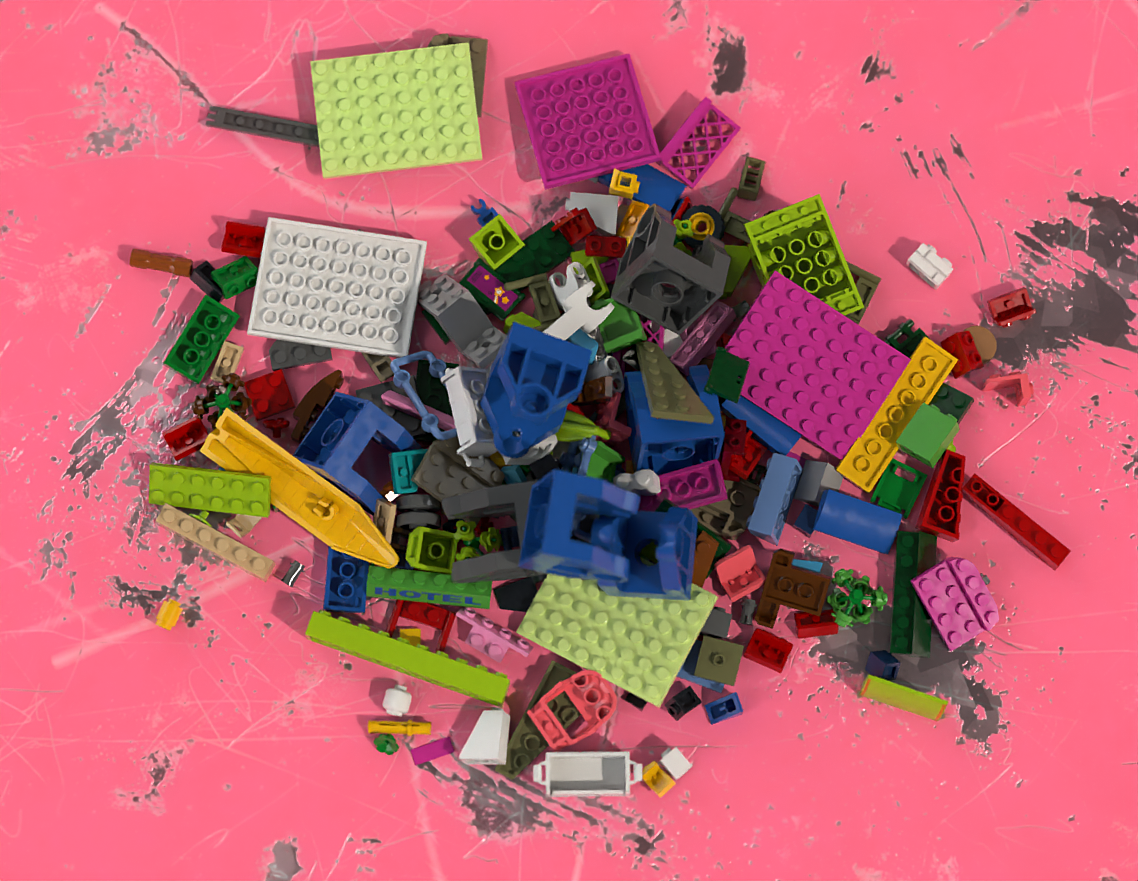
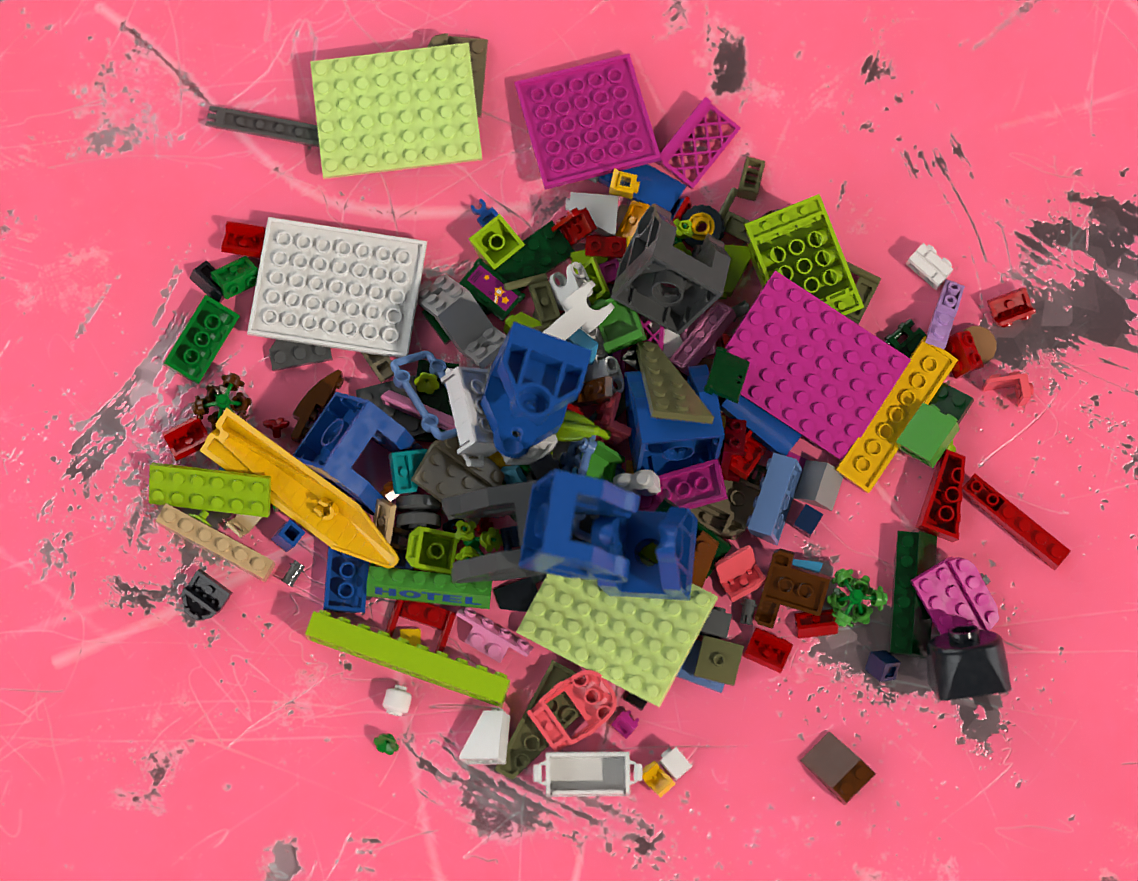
dark orange axle [129,249,193,278] -> none
yellow brick [156,599,183,631] -> none
tan plate [210,341,244,384] -> none
red plate [244,369,296,421] -> none
yellow pin [368,720,431,736] -> none
dark pink sticker [410,737,455,766] -> none
black bracket [665,686,702,721] -> none
blue slope [705,692,744,725] -> none
blue slope [813,489,903,555] -> none
lime slope [859,674,948,722] -> none
green container [870,458,928,519] -> none
none -> black slope [181,569,233,620]
none -> blue brick [271,519,306,552]
none -> lime plant [414,372,440,394]
none -> dark pink tile [611,710,639,739]
none -> reddish brown slope [800,731,876,805]
none -> lavender slope [925,279,965,350]
none -> black piece [927,625,1012,701]

